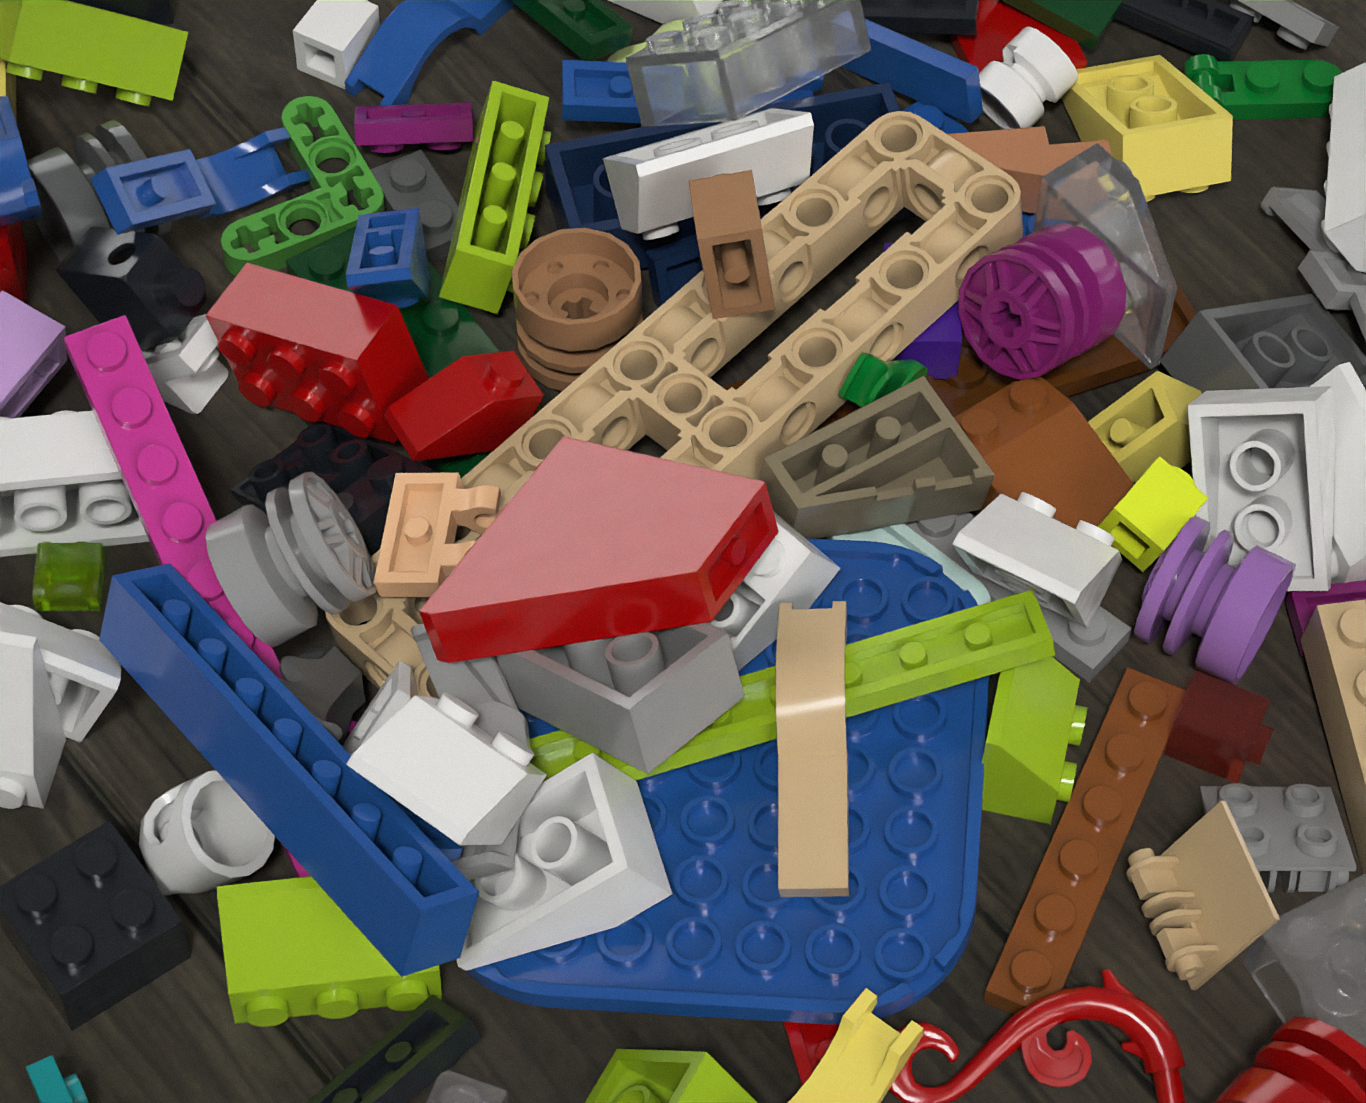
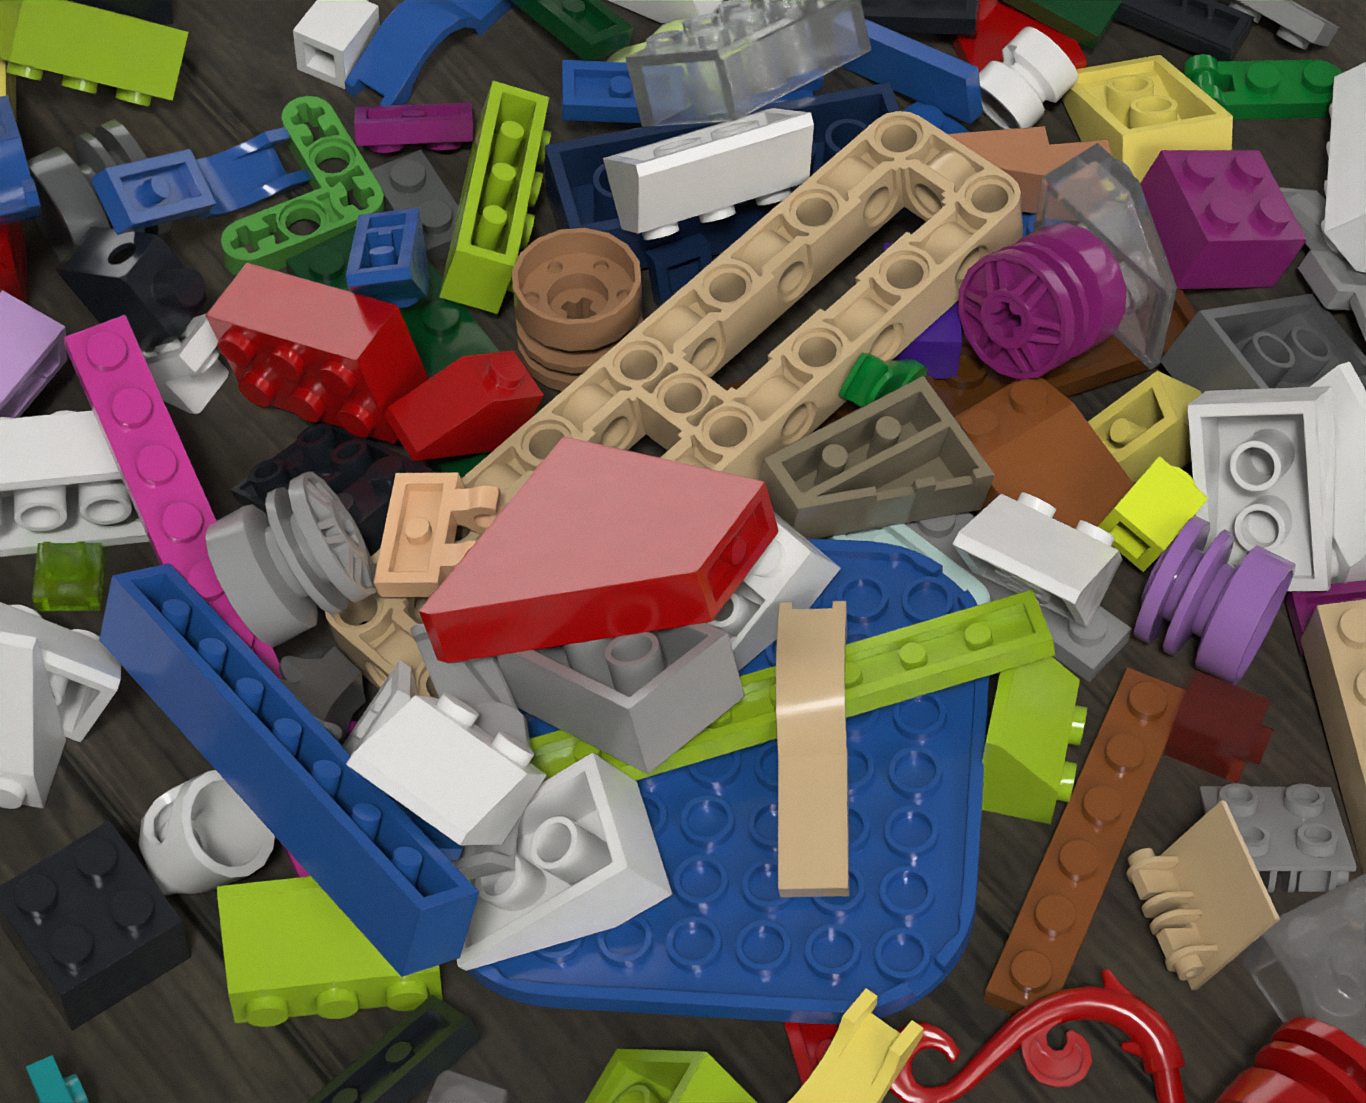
medium nougat brick [689,170,775,319] -> none
none -> magenta brick [1130,150,1307,289]

